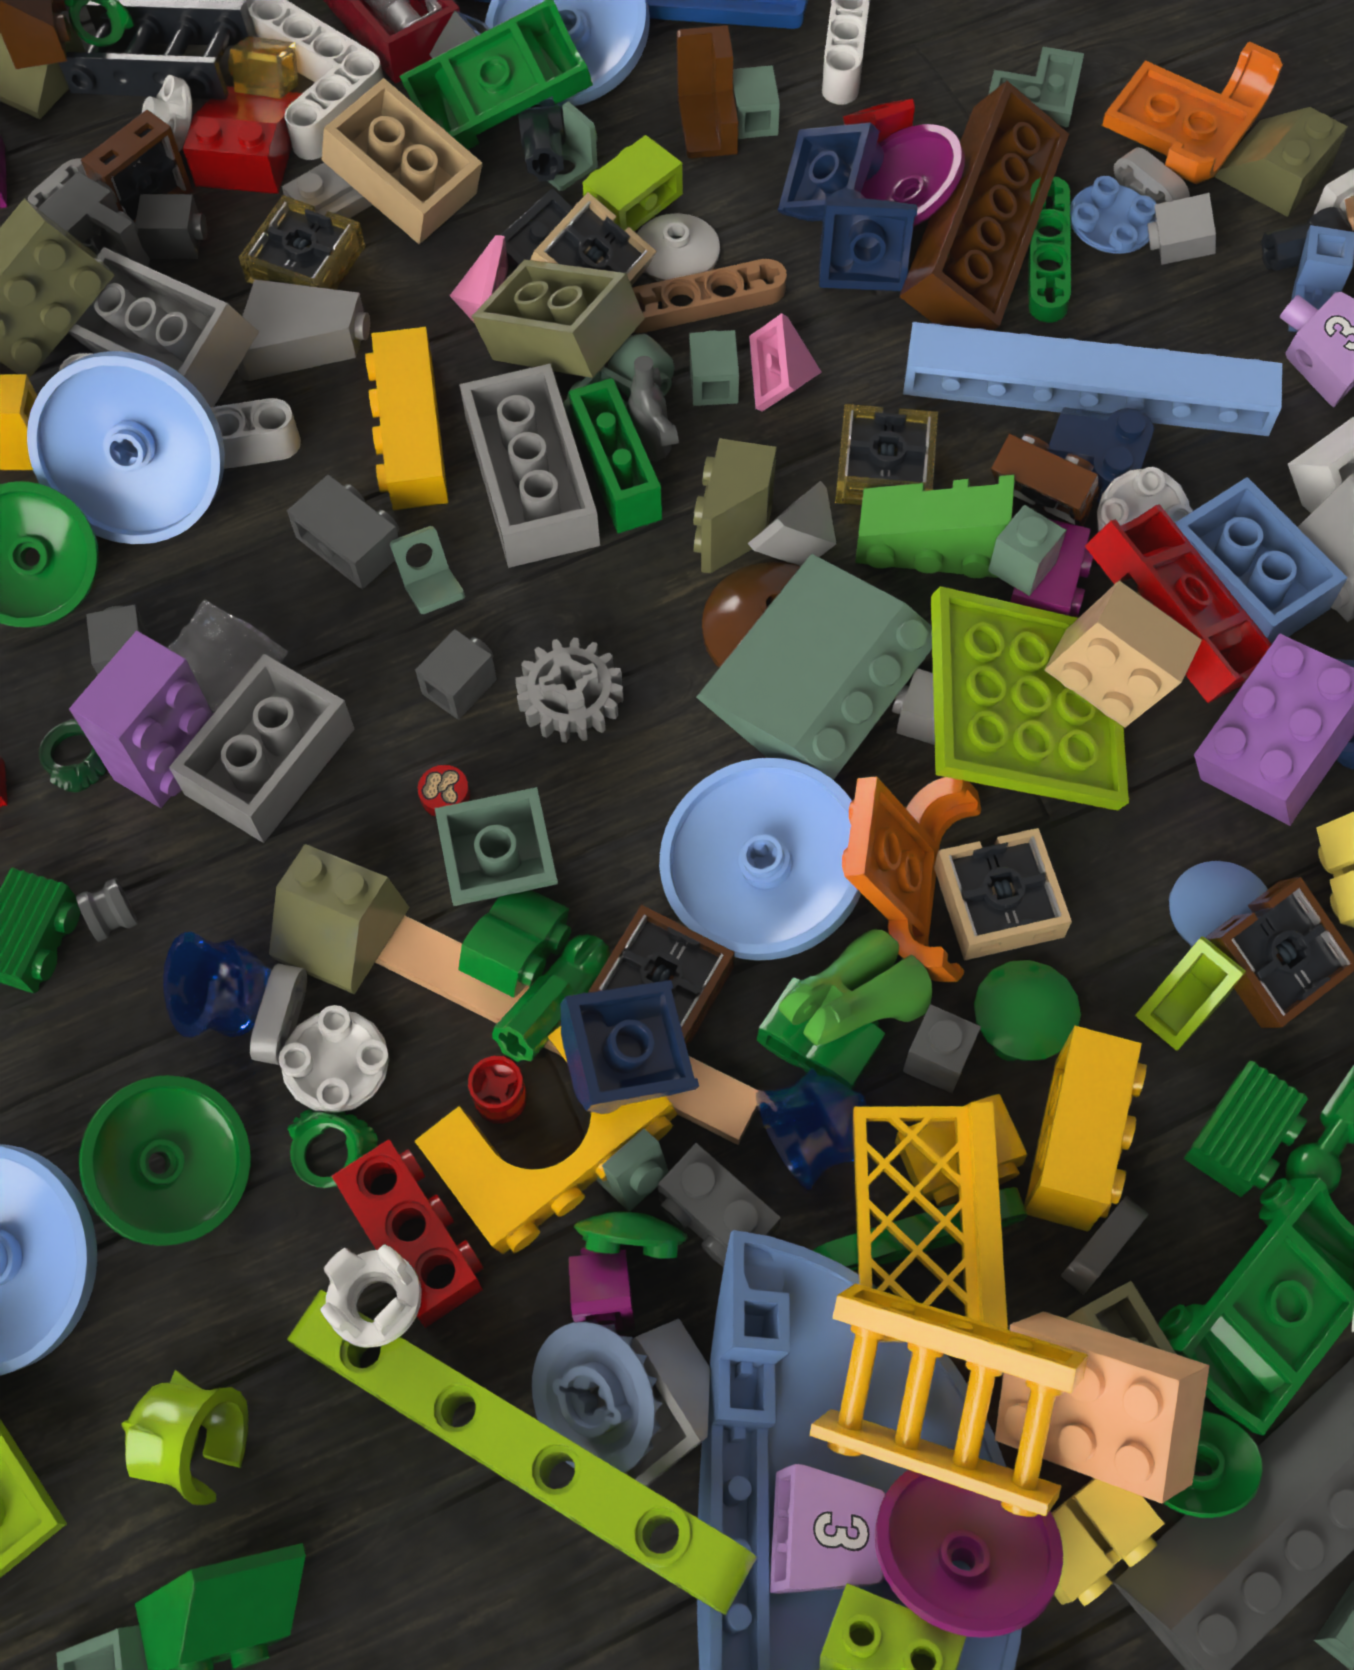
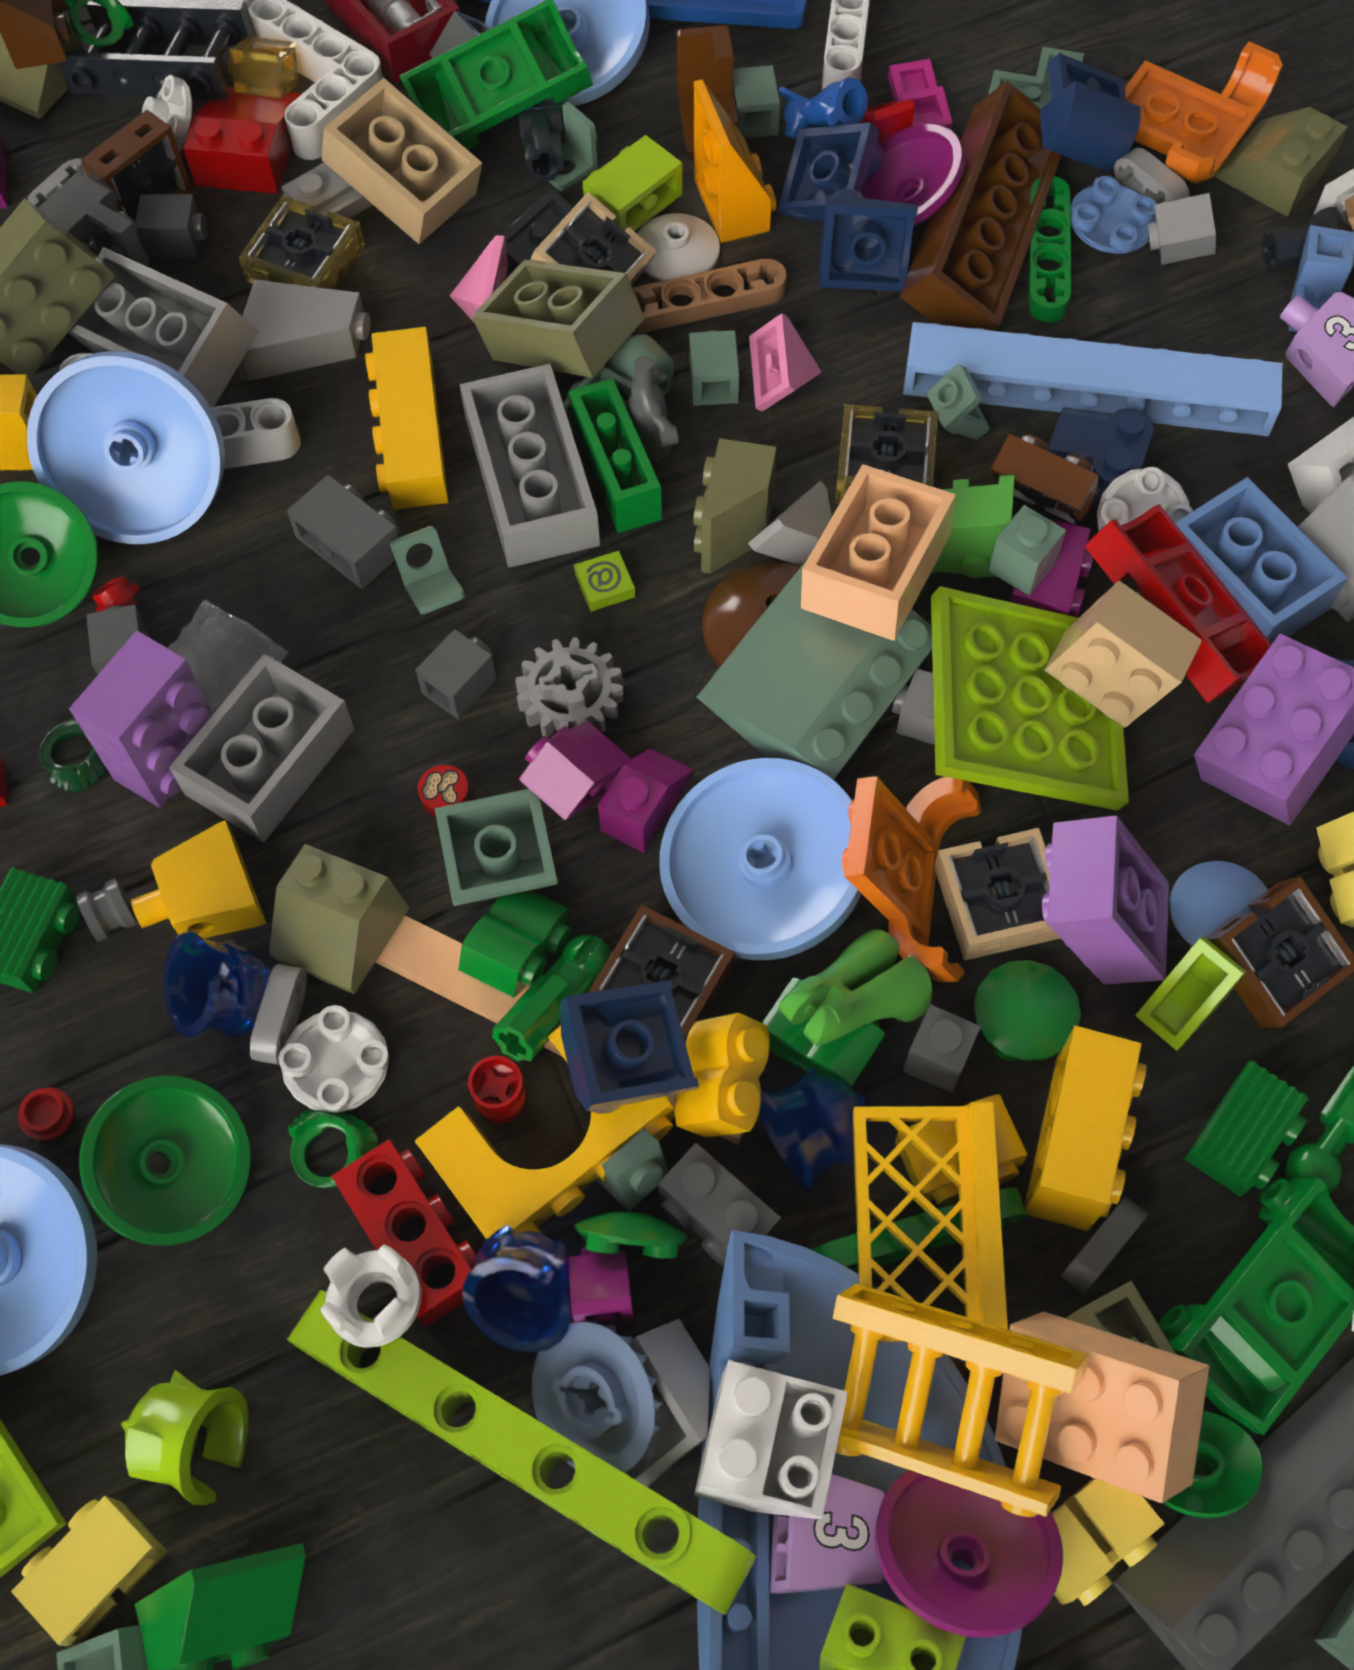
none -> light yellow piece [11,1496,168,1647]
none -> red plate [18,1087,75,1142]
none -> red plate [91,575,140,612]
none -> yellow torso [131,821,266,942]
none -> clear blue helmet [462,1225,571,1353]
none -> magenta brick [519,721,632,820]
none -> lime tile [574,551,635,612]
none -> magenta slope [598,748,694,853]
none -> yellow brick [675,1013,770,1138]
none -> light orange slope [694,79,776,243]
none -> white slope [694,1360,848,1519]
none -> blue animal [778,77,868,139]
none -> light nougat brick [801,464,956,641]
none -> dark pink slope [887,59,953,129]
none -> sand green bracket [926,364,990,441]
none -> dark blue brick [1040,53,1141,172]
none -> medium lavender brick [1042,816,1169,984]

